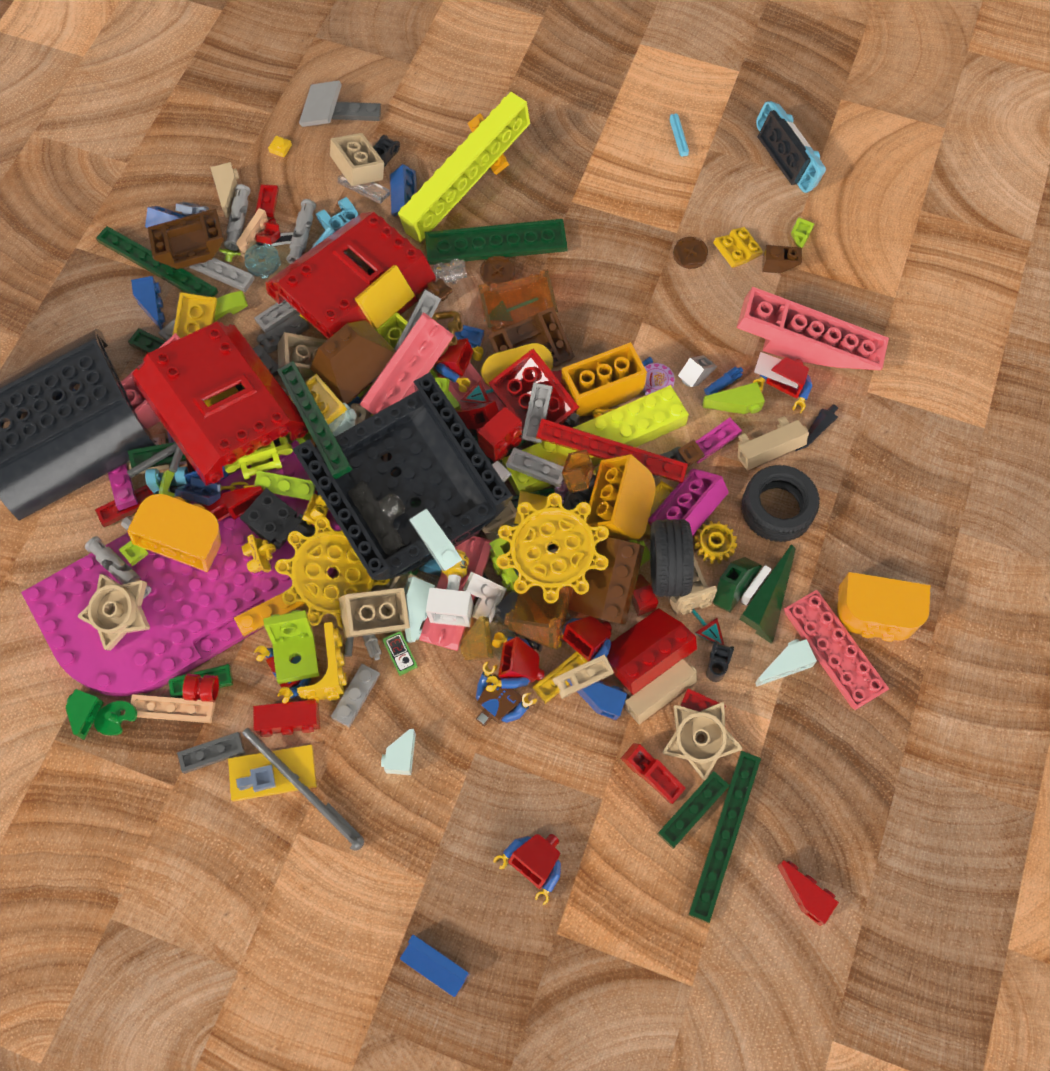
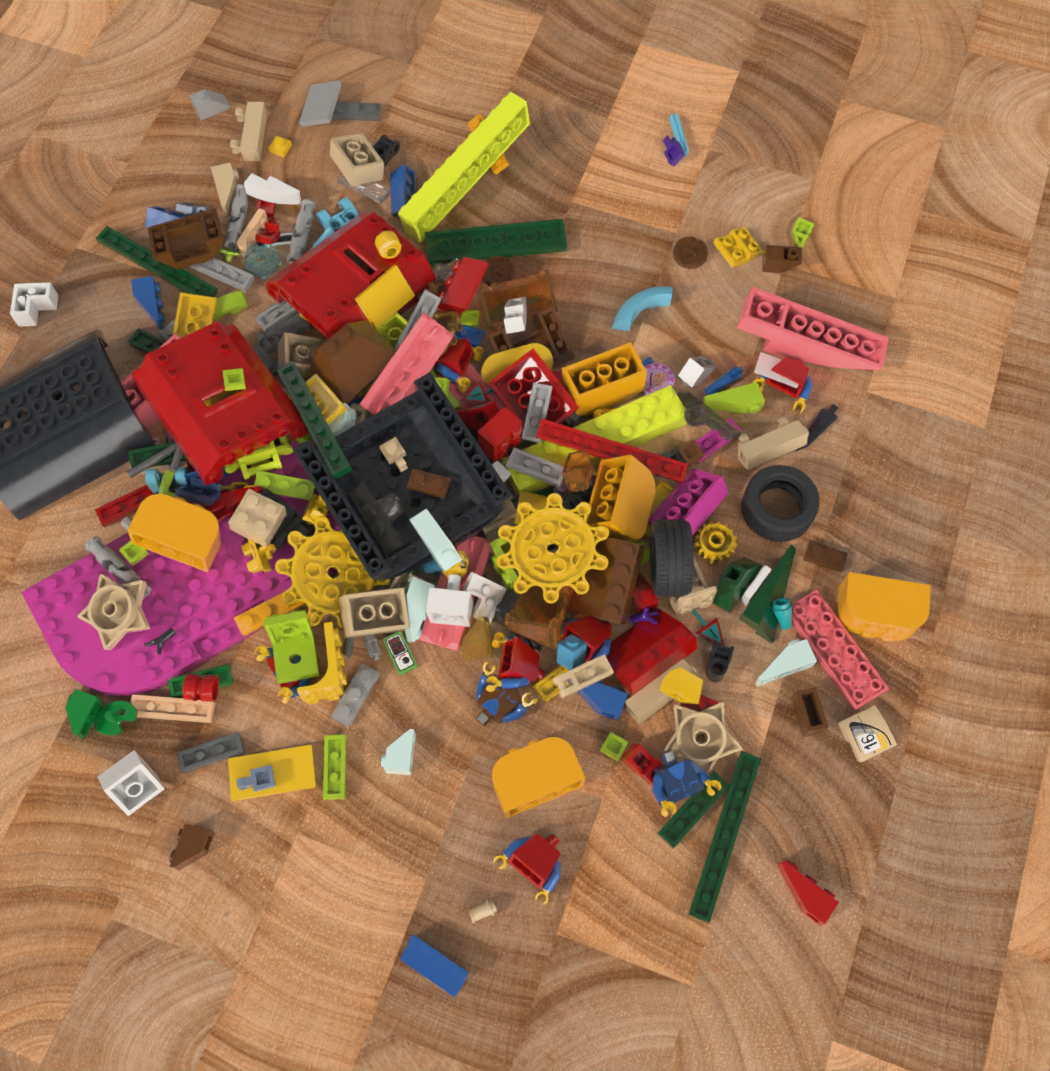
dark pink plate [108,463,138,511] -> none
dark grey bar [242,728,364,851] -> none
red brick [253,699,320,737] -> none
black piece [756,101,826,193] -> none
none -> white brick [10,282,58,326]
none -> white brick [98,750,164,816]
none -> black bar [144,627,176,655]
none -> reddish brown slope [169,824,215,870]
none -> light grey slope [189,89,231,121]
none -> lime plate [223,368,246,391]
none -> tan brick [228,489,286,548]
none -> tan brick [230,102,267,161]
none -> white slope [244,173,301,205]
none -> lime plate [323,735,347,800]
none -> yellow head [375,231,401,259]
none -> tan plate [379,437,408,472]
none -> reddish brown plate [407,469,451,499]
none -> red slope [437,257,489,314]
none -> lime plate [460,309,480,328]
none -> tan pin [468,899,497,923]
none -> light orange brick [492,737,585,819]
none -> white slope [504,297,527,334]
none -> dark azure brick [557,634,587,670]
none -> lime plate [600,732,629,762]
none -> medium azure brick [612,286,673,331]
none -> dark purple bar [630,607,658,625]
none -> torso [652,749,721,817]
none -> yellow brick [659,668,703,704]
none -> dark purple plate [663,135,685,166]
none -> clear smoke plate [677,392,742,440]
none -> teal cone [772,598,792,630]
none -> reddish brown brick [791,687,828,737]
none -> reddish brown plate [803,541,848,573]
none -> tan slope [838,705,897,762]

